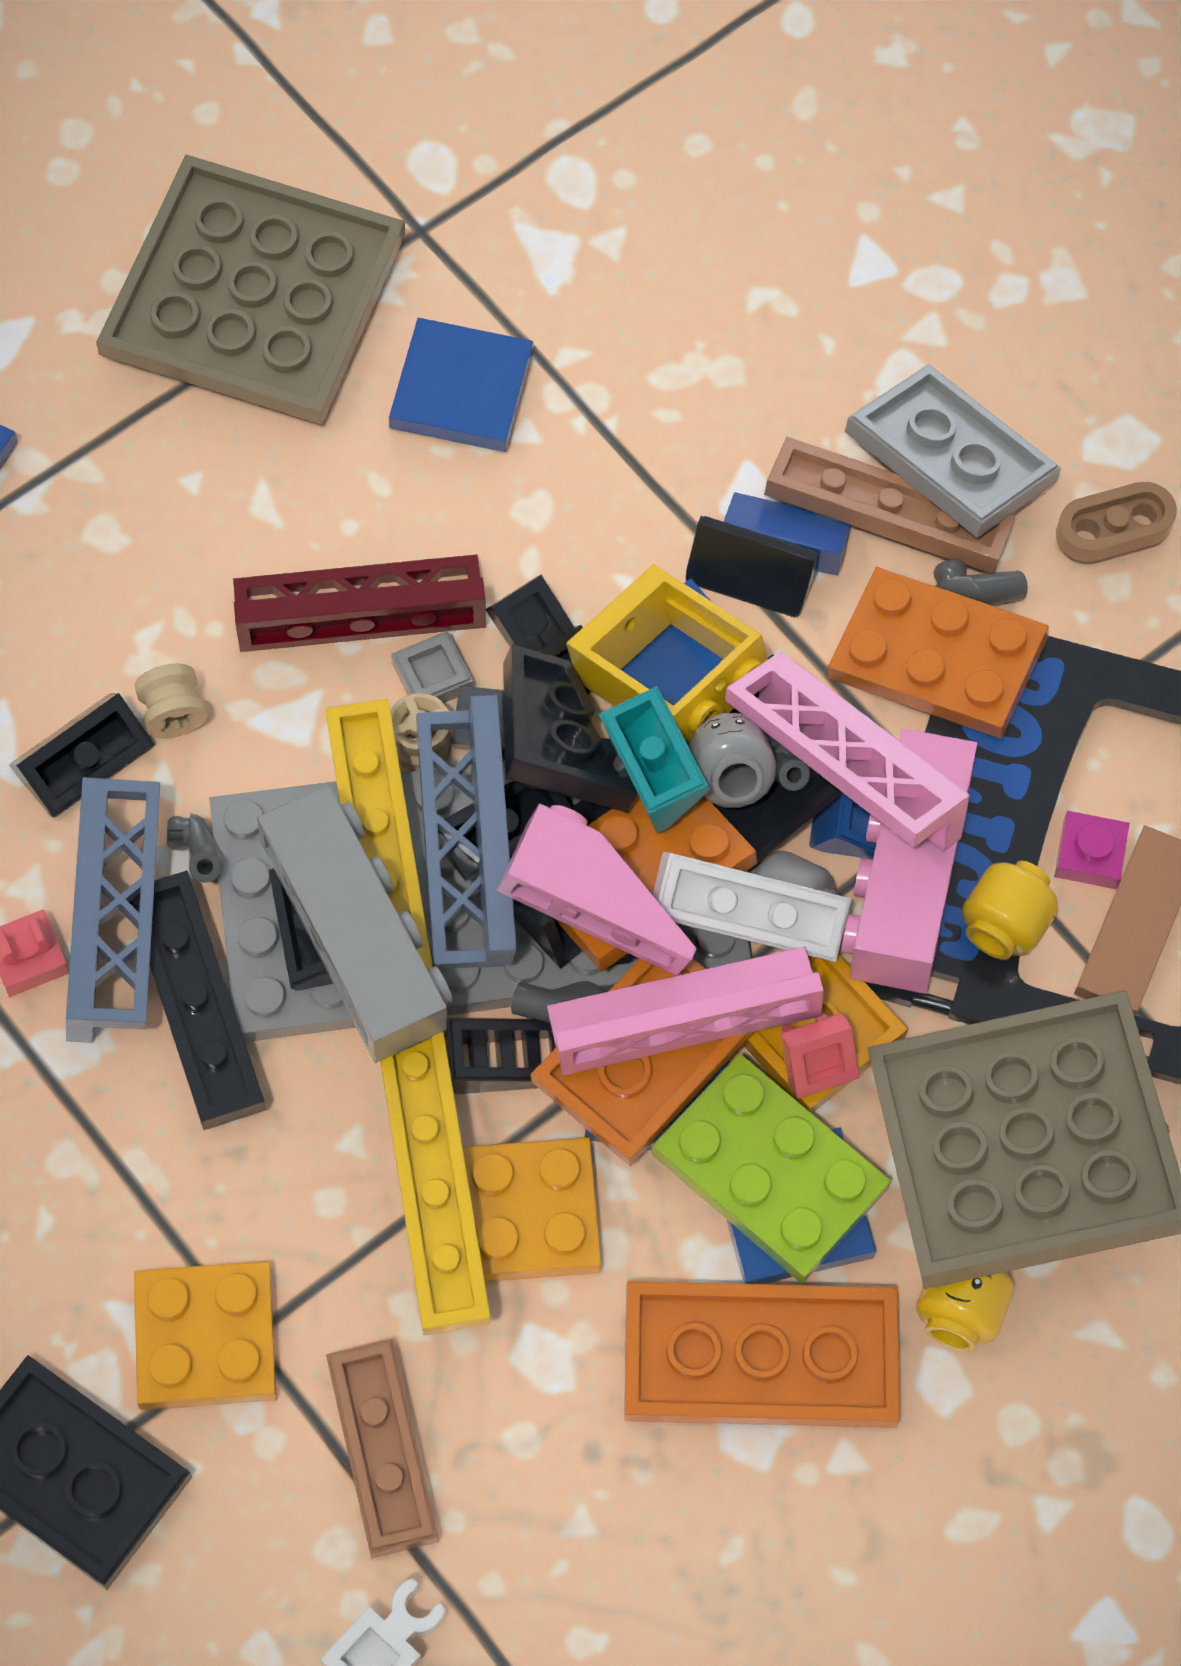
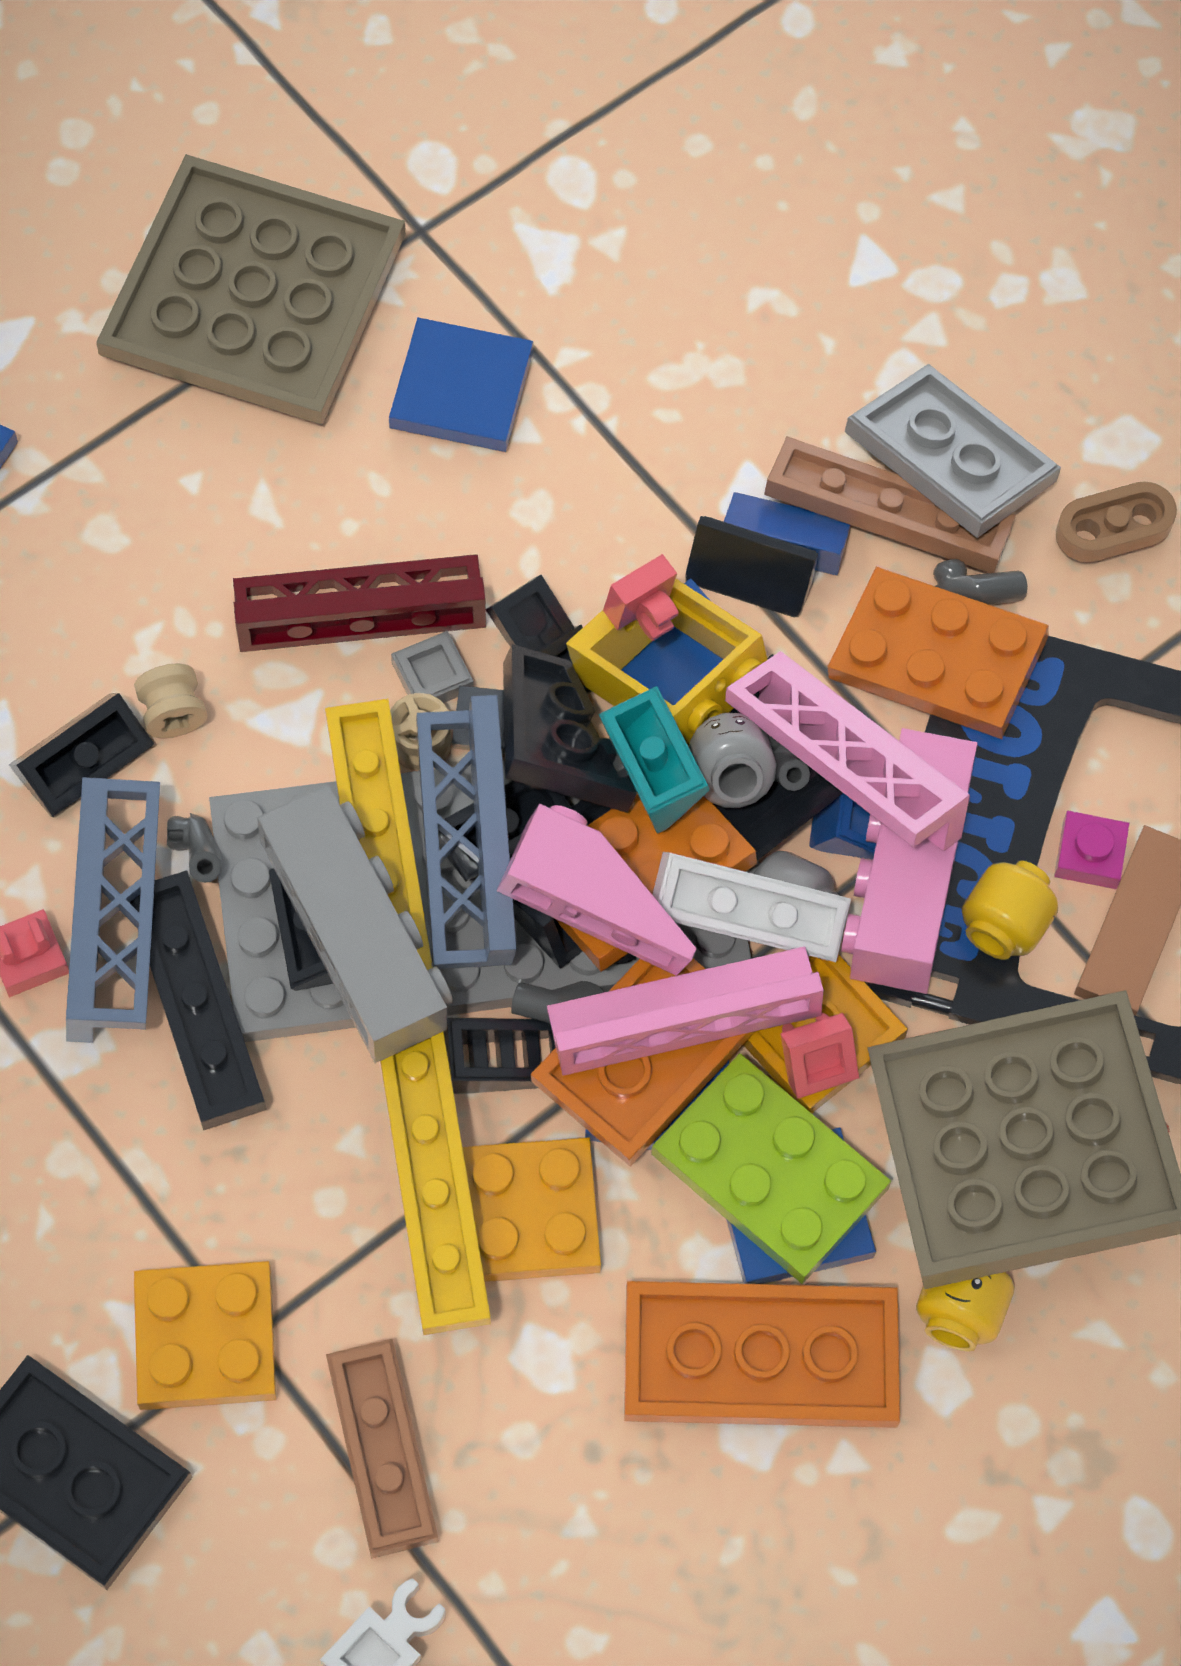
none -> coral tile [603,554,679,641]

